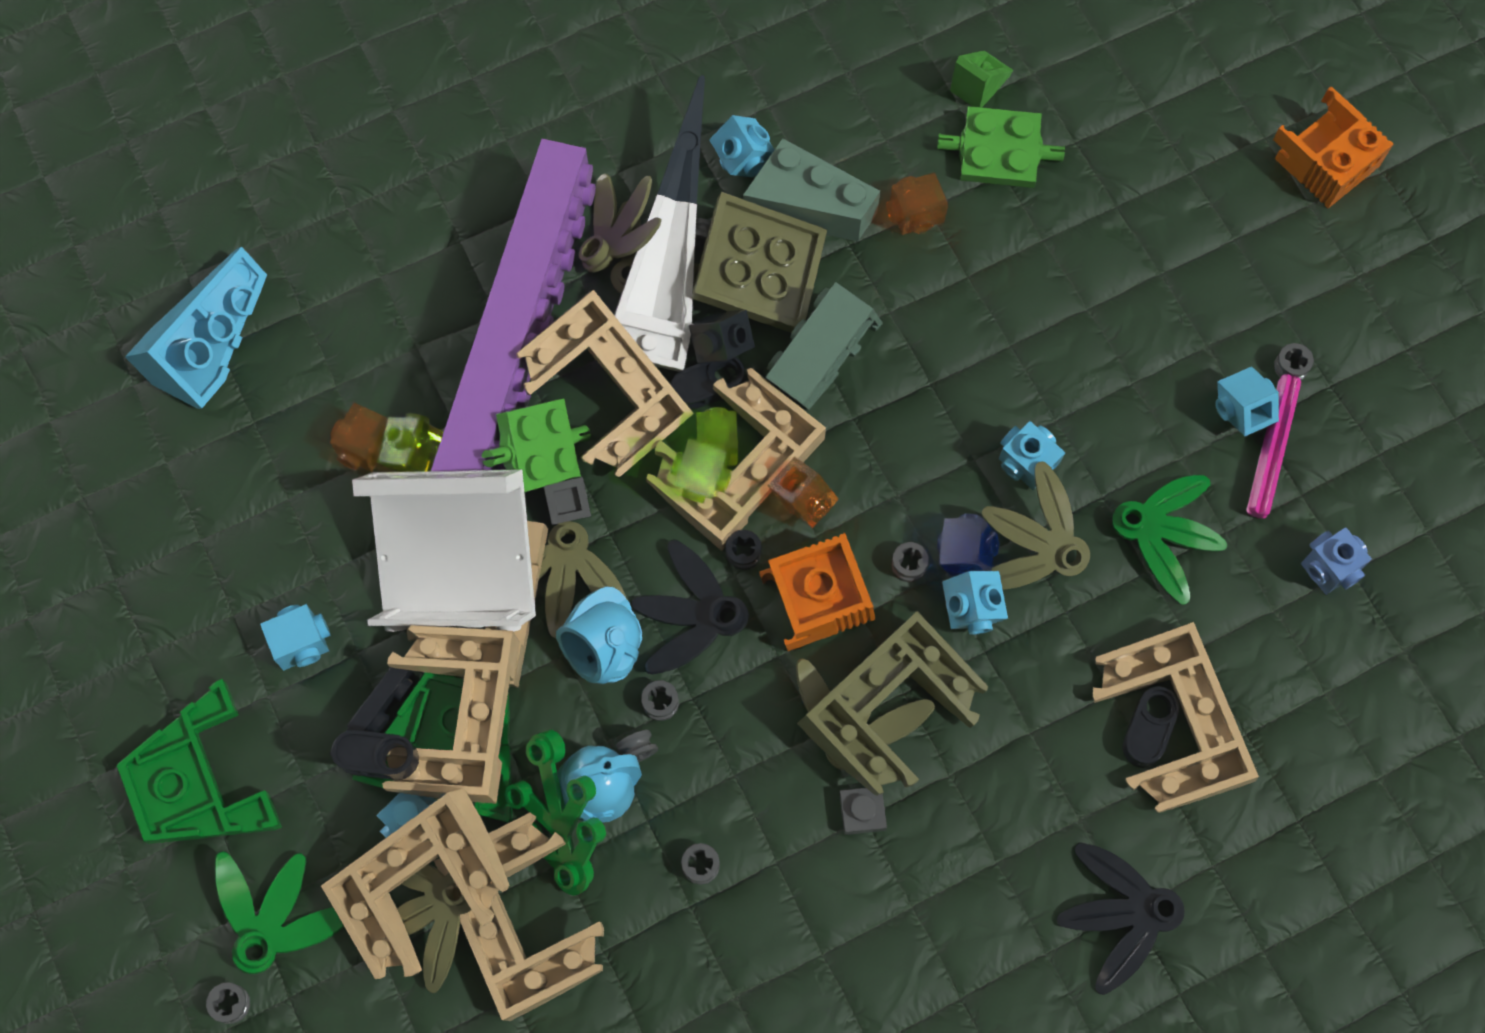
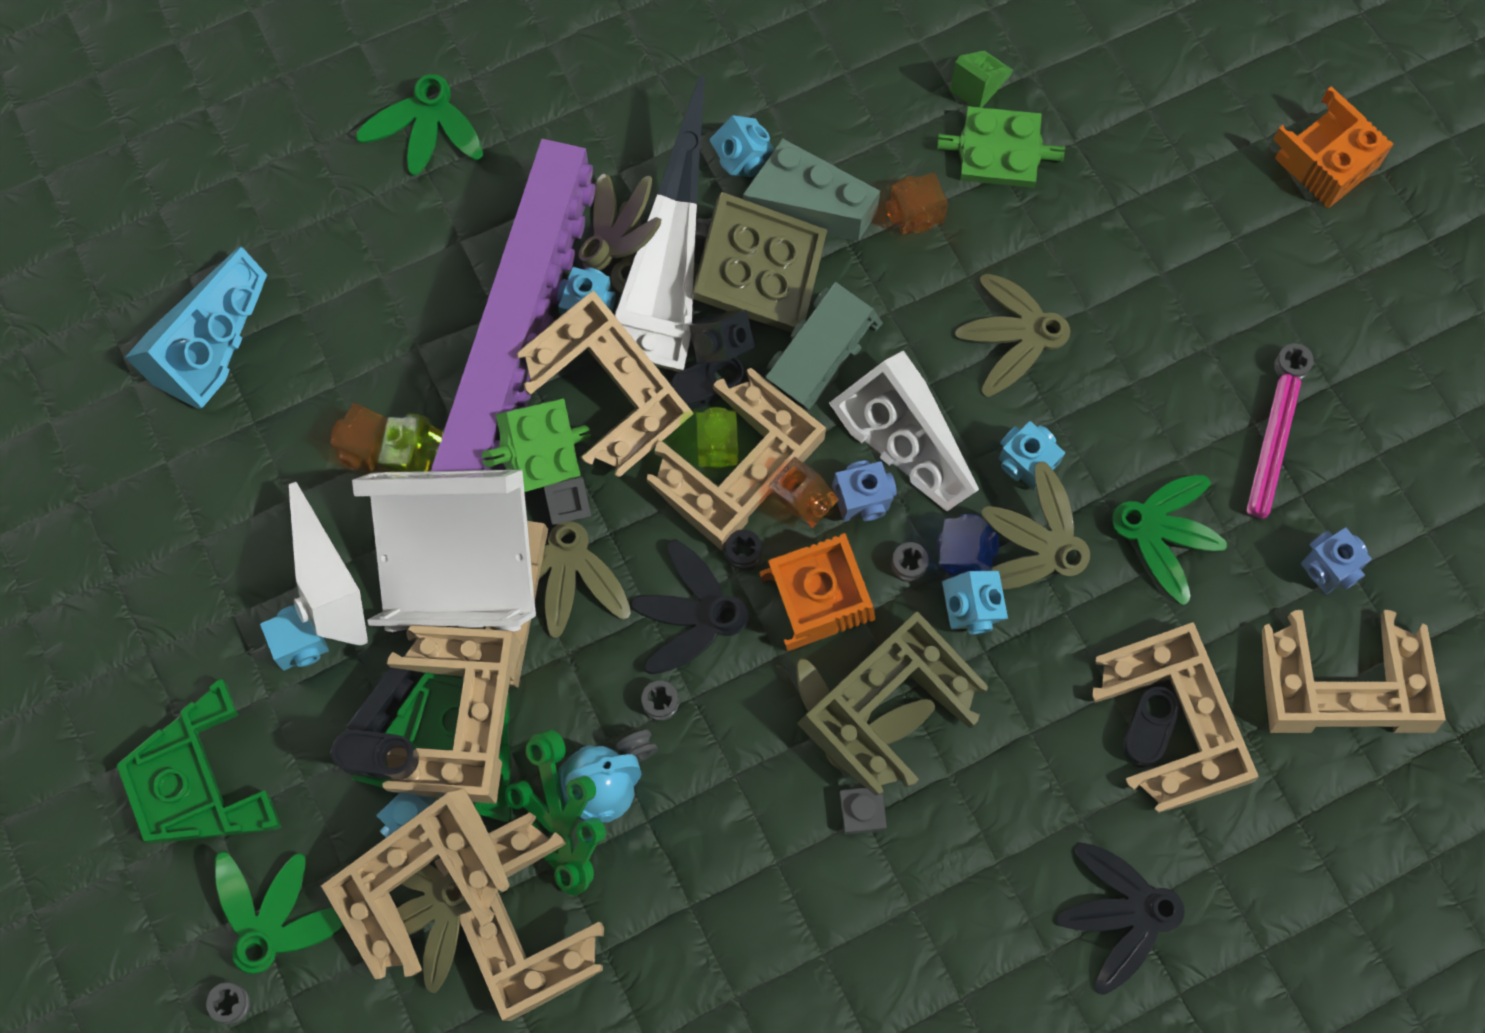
medium azure helmet [556,587,642,684] -> none
clear neon green brick [671,439,732,503] -> none
dark grey bush [681,843,720,885] -> none
medium azure brick [1215,366,1279,437] -> none
none -> white wedge [289,482,368,646]
none -> green plant [355,74,483,175]
none -> medium azure brick [557,267,616,316]
none -> white wedge [829,351,979,511]
none -> medium blue brick [832,460,897,522]
none -> olive plant [955,274,1070,397]
none -> tan wedge [1262,610,1446,733]

